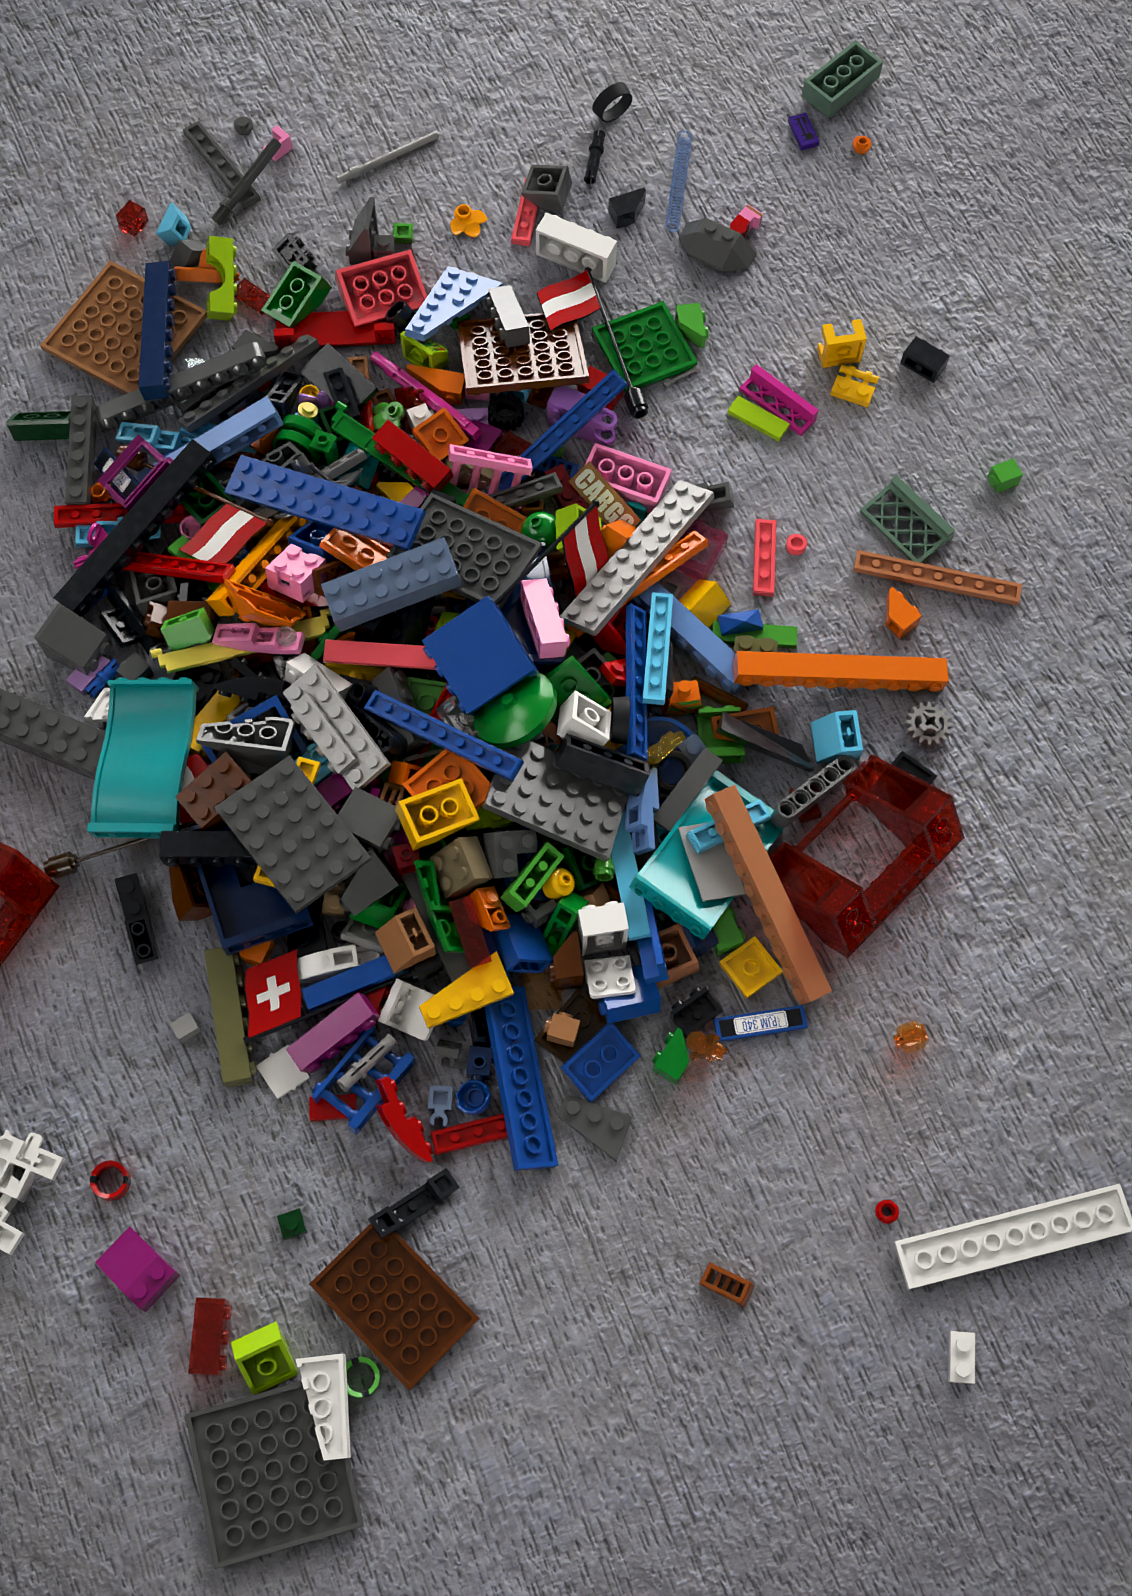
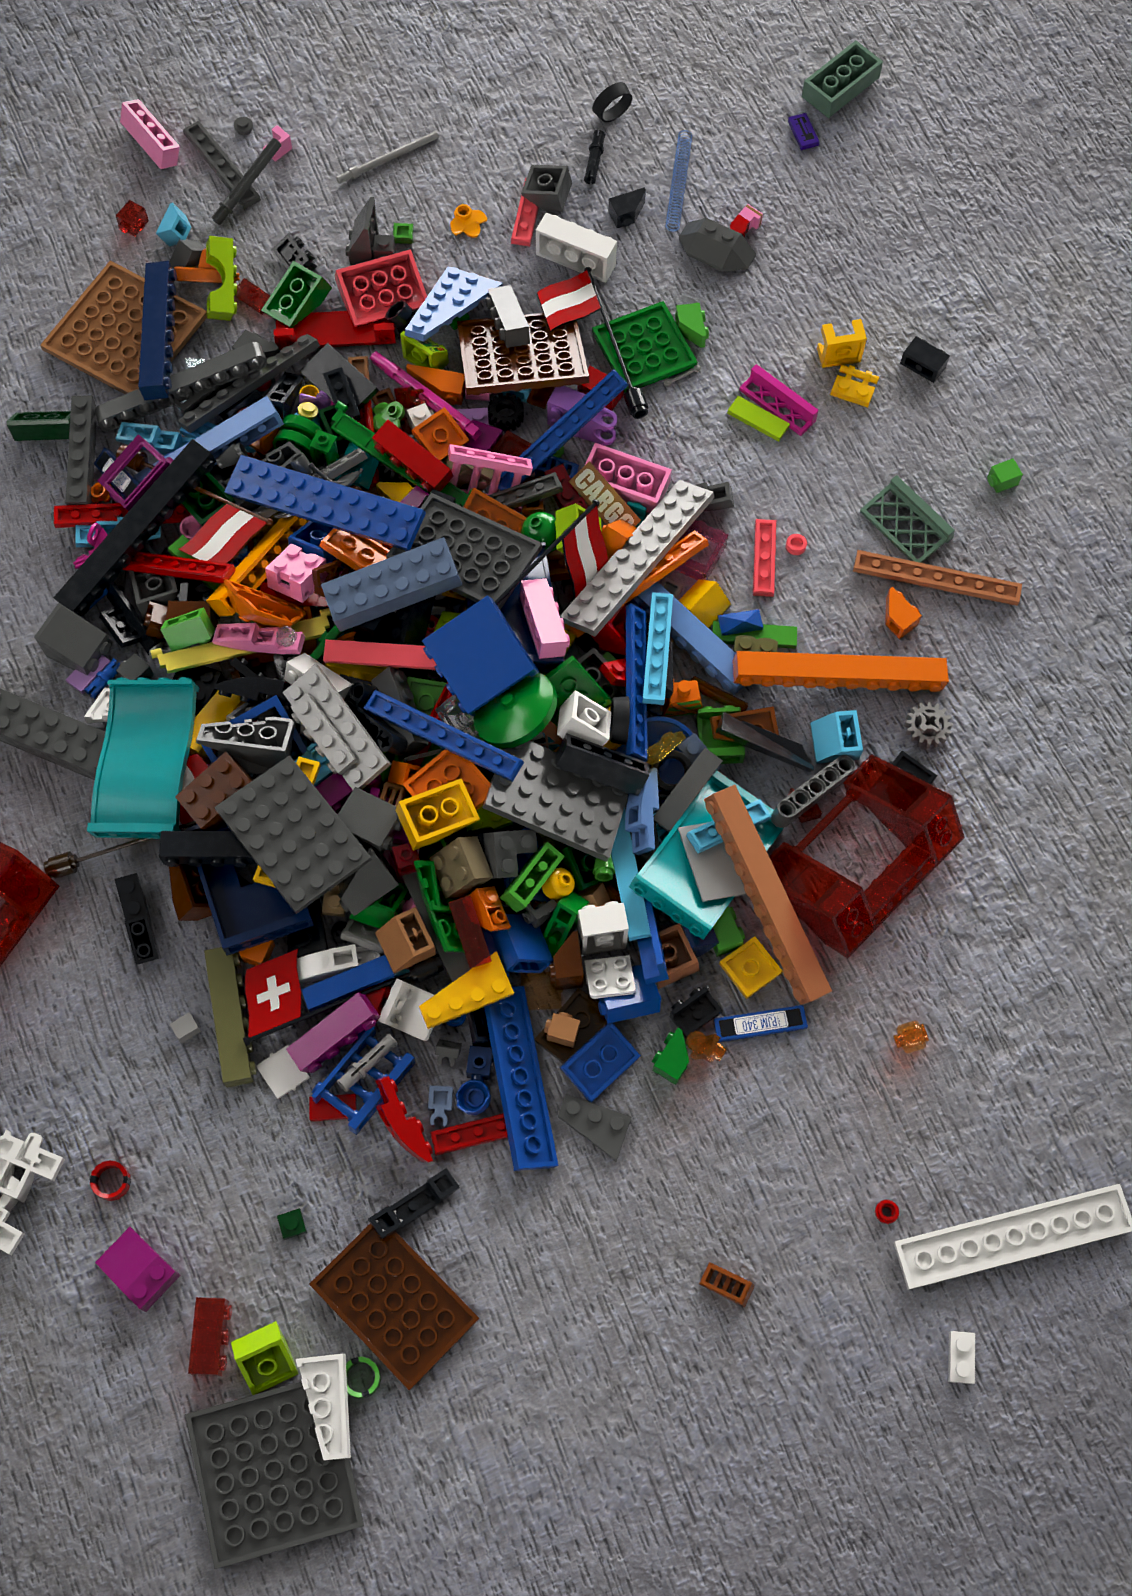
orange plate [852,136,872,154] -> none
none -> bright pink brick [120,99,180,169]
none -> dark grey cone [216,442,248,469]

